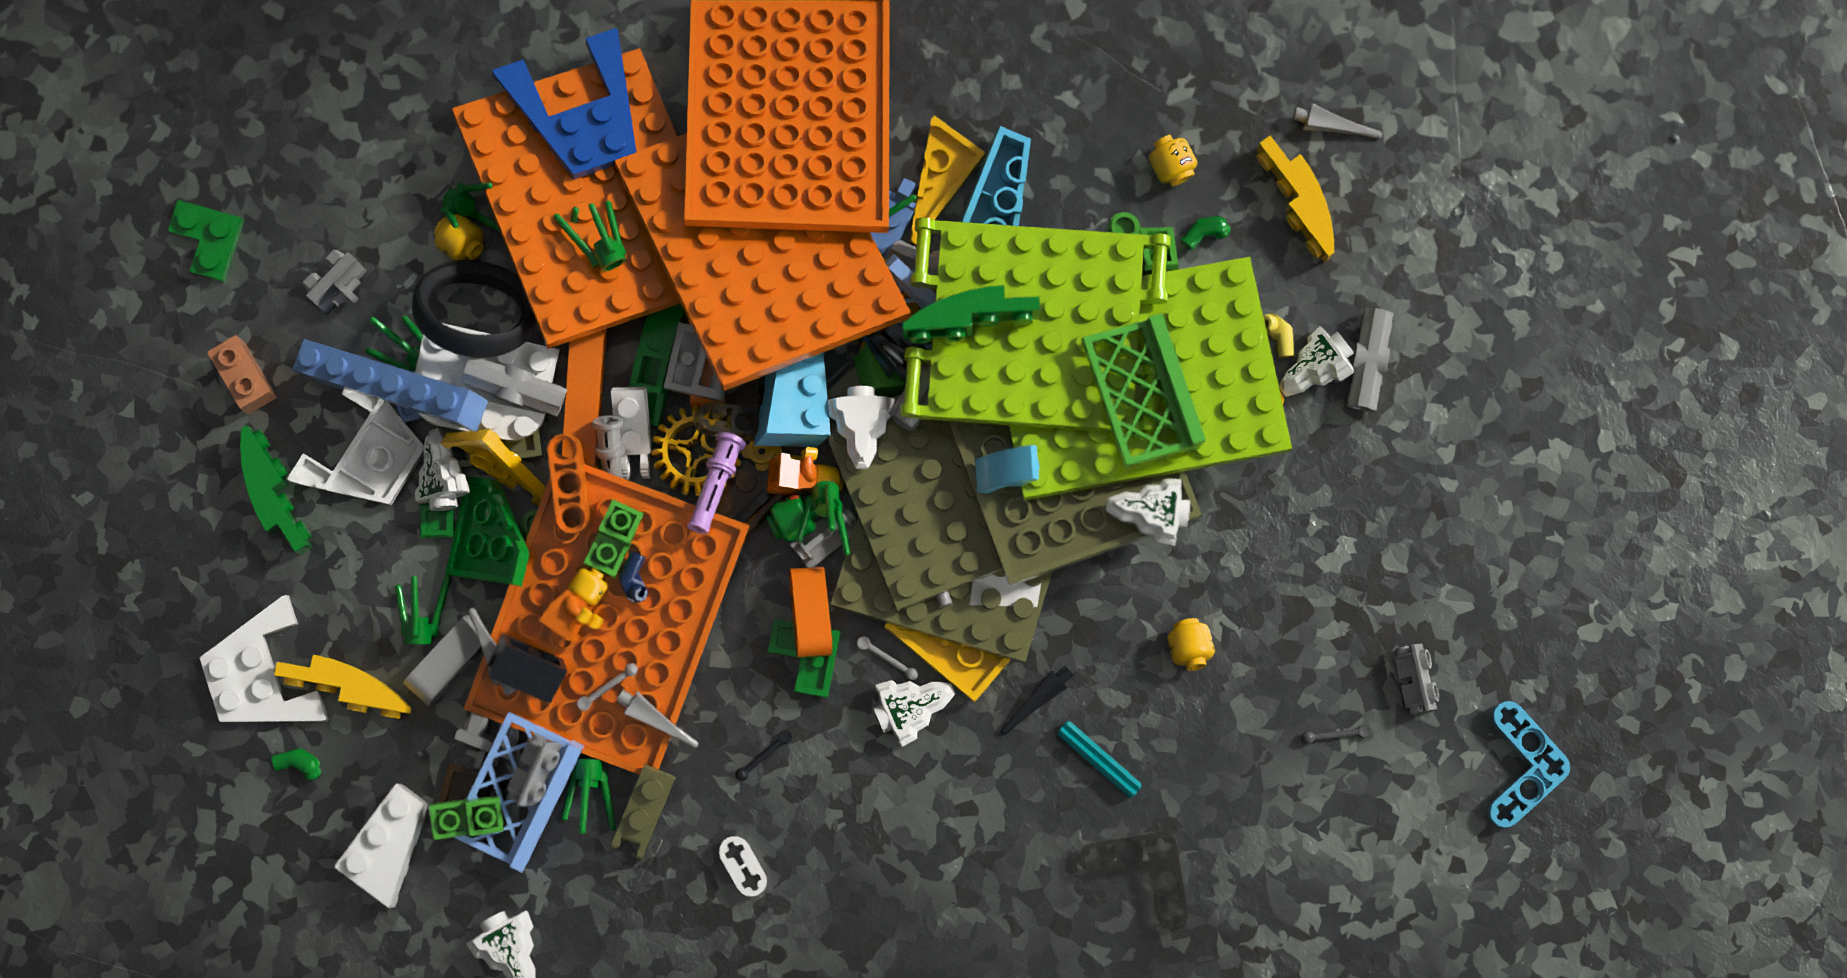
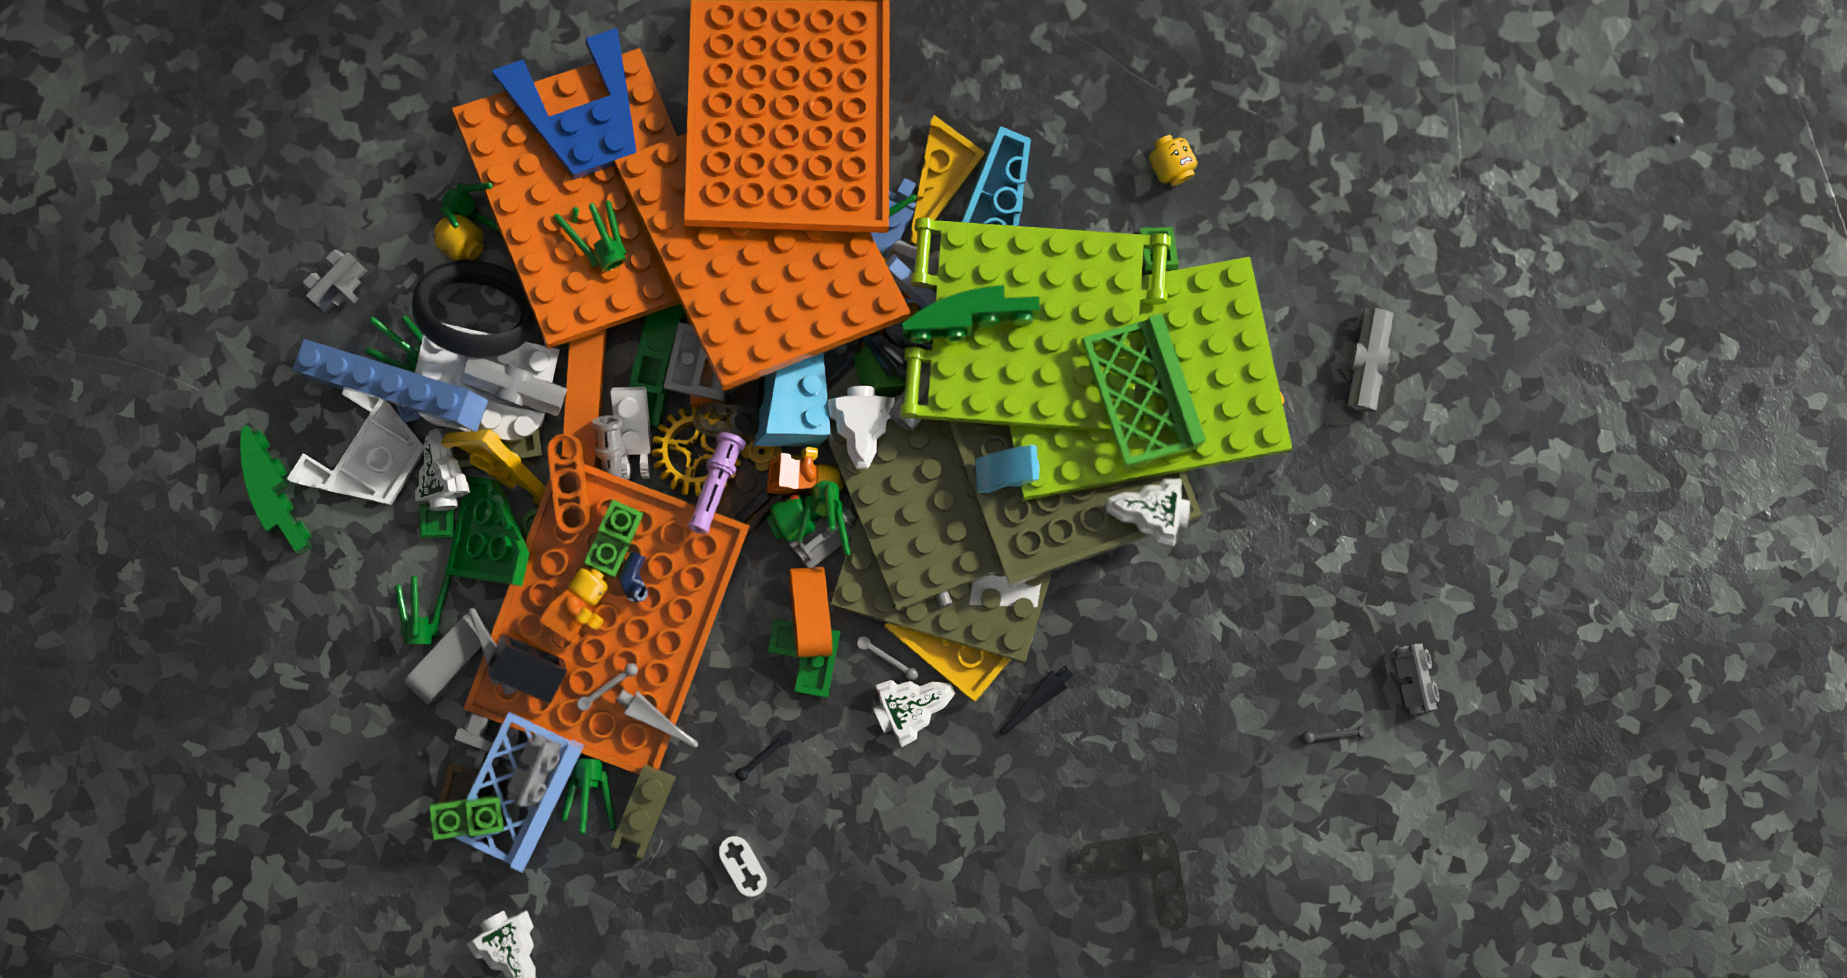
green plate [168,200,244,283] -> none
white wing [200,595,329,722] -> none
nougat brick [207,335,277,415] -> none
green arm [272,748,321,781] -> none
yellow slope [274,655,412,719] -> none
white wedge [334,783,428,908] -> none
teal axle [1057,721,1142,798] -> none
bright green plate [1107,212,1141,234] -> none
yellow head [1167,618,1215,671] -> none
green arm [1180,215,1231,251] -> none
yellow slope [1256,136,1334,263] -> none
light yellow arm [1263,313,1294,358] -> none
white rock [1279,326,1354,397] -> none
light grey piece [1293,103,1382,139] -> none
medium azure beam [1487,701,1570,828] -> none

